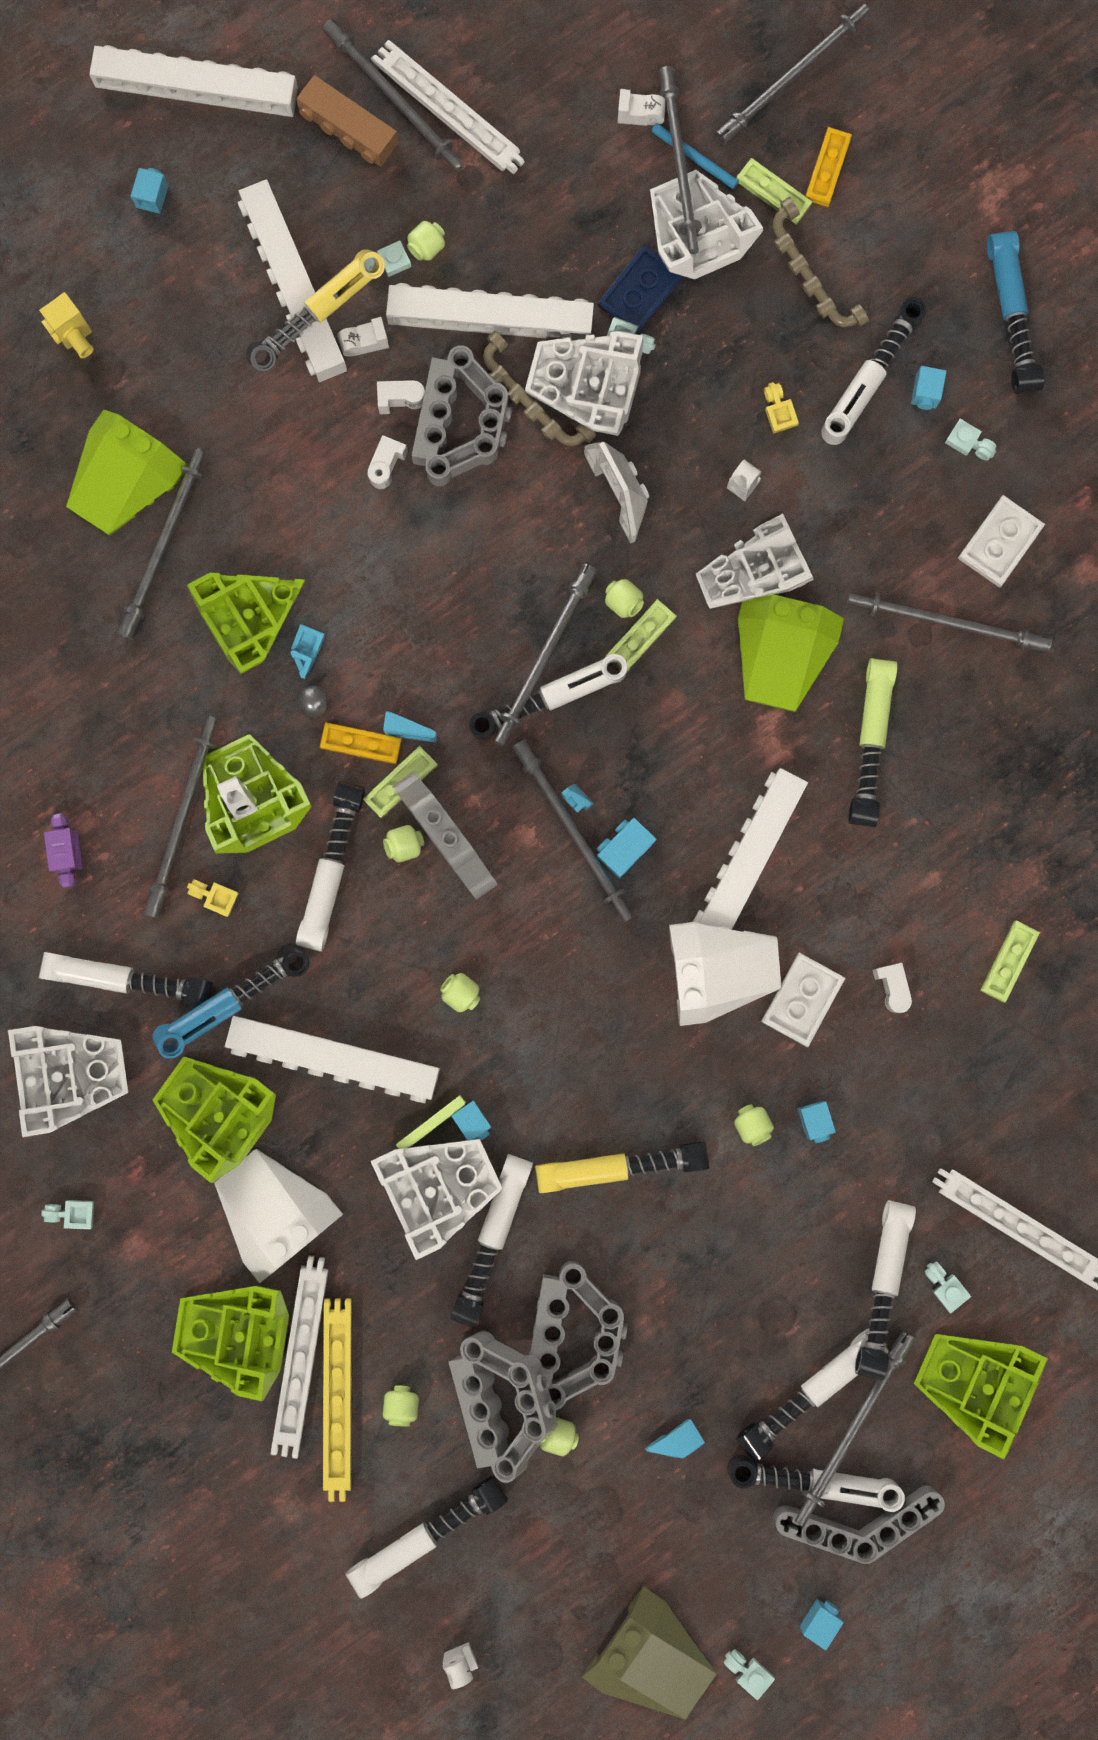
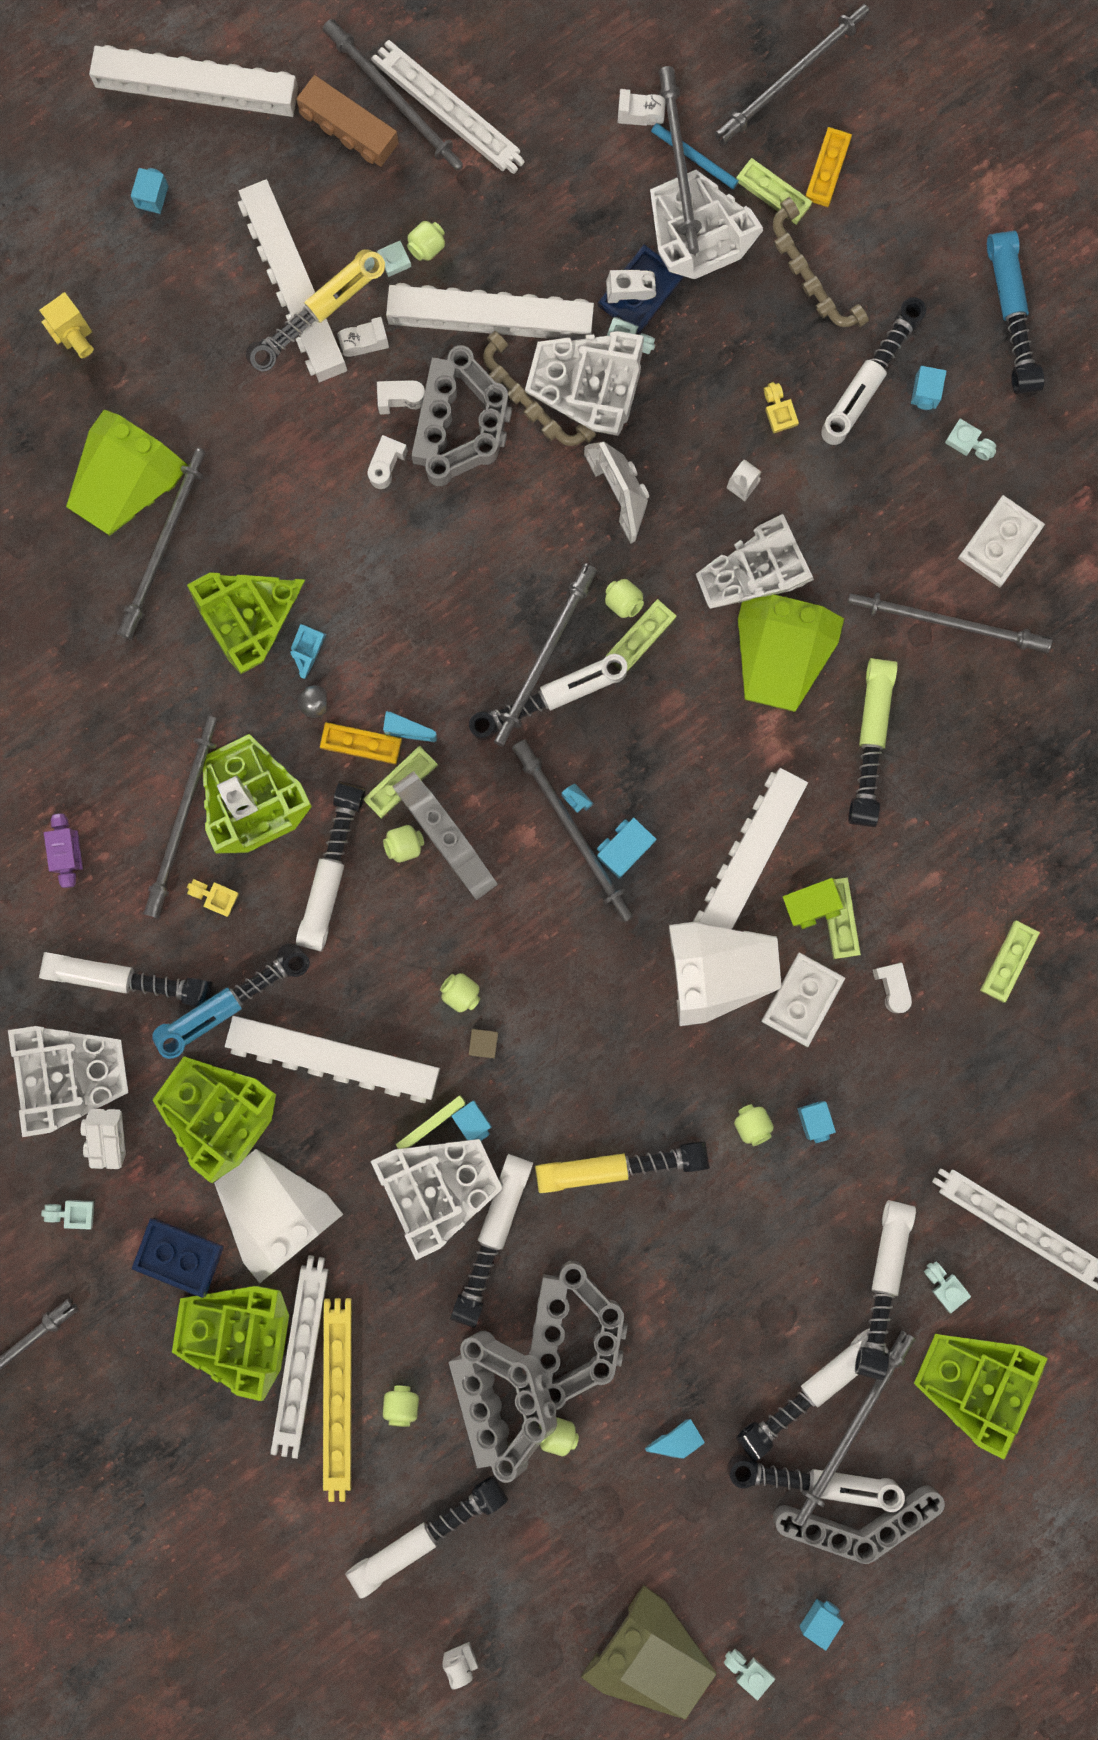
none -> white brick [81,1109,126,1169]
none -> dark blue tile [132,1218,224,1298]
none -> dark tan tile [469,1029,498,1059]
none -> white leg [606,270,656,303]
none -> lime brick [782,878,846,929]
none -> yellowish green tile [821,877,861,959]

